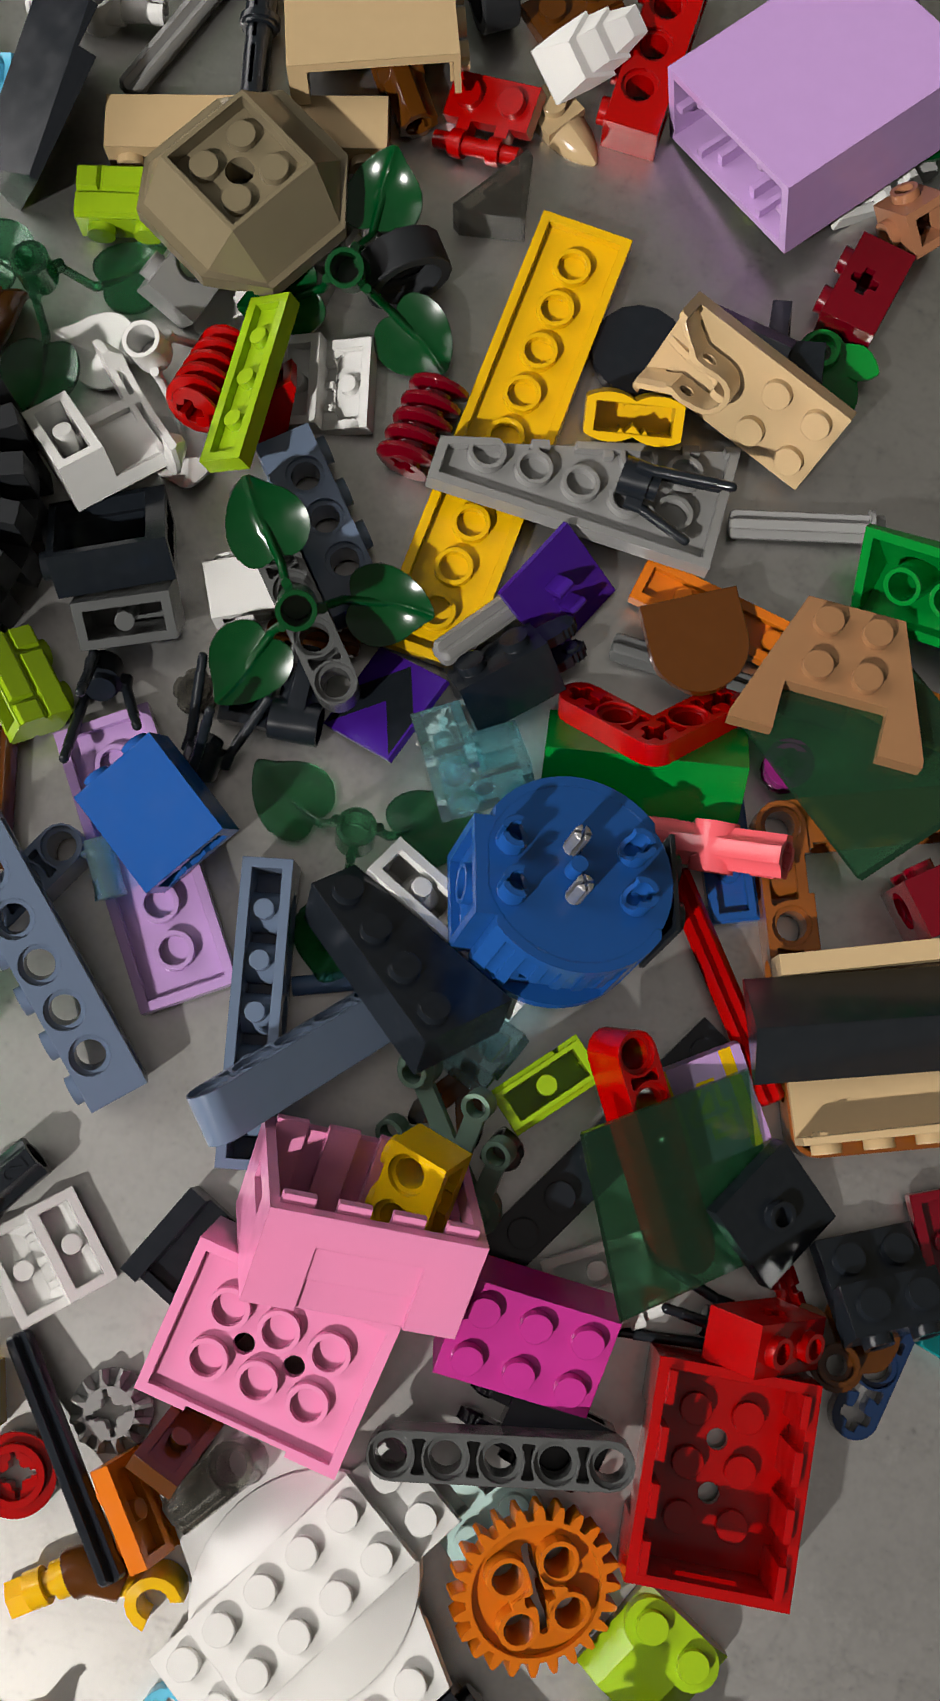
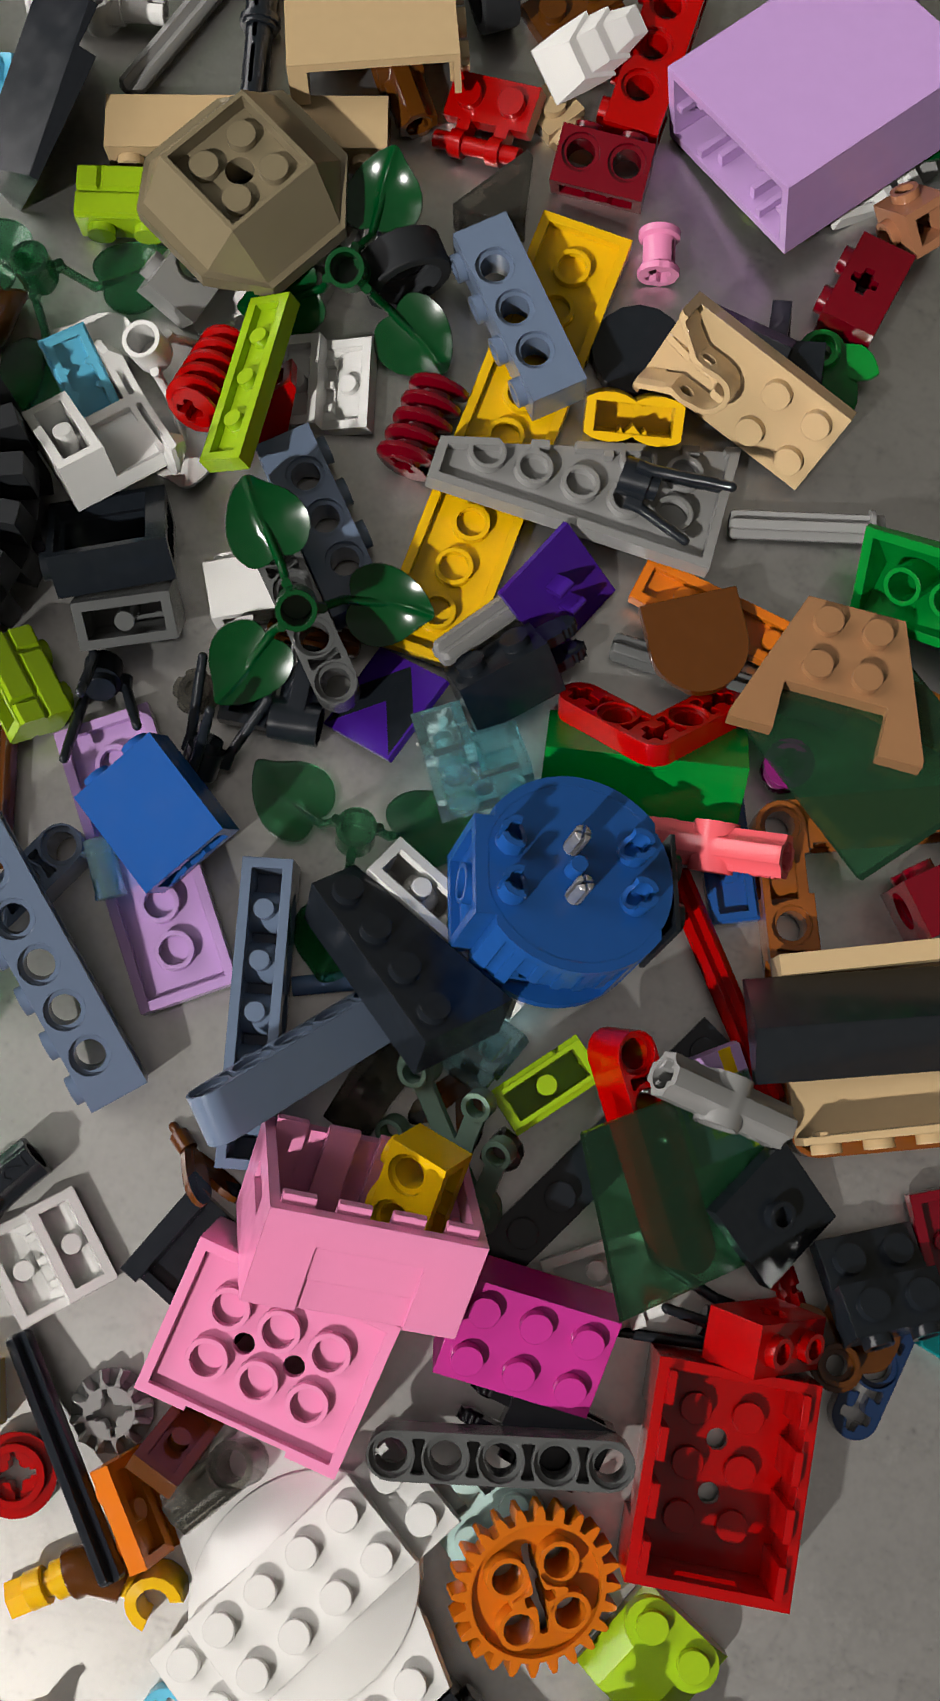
none -> medium azure plate [37,322,119,418]
none -> reddish brown piece [169,1122,242,1208]
none -> clear smoke slope [323,1042,407,1136]
none -> sand blue brick [448,211,587,421]
none -> dark red brick [549,120,656,214]
none -> bright pink bush [637,222,681,287]
none -> light grey piece [647,1051,798,1149]

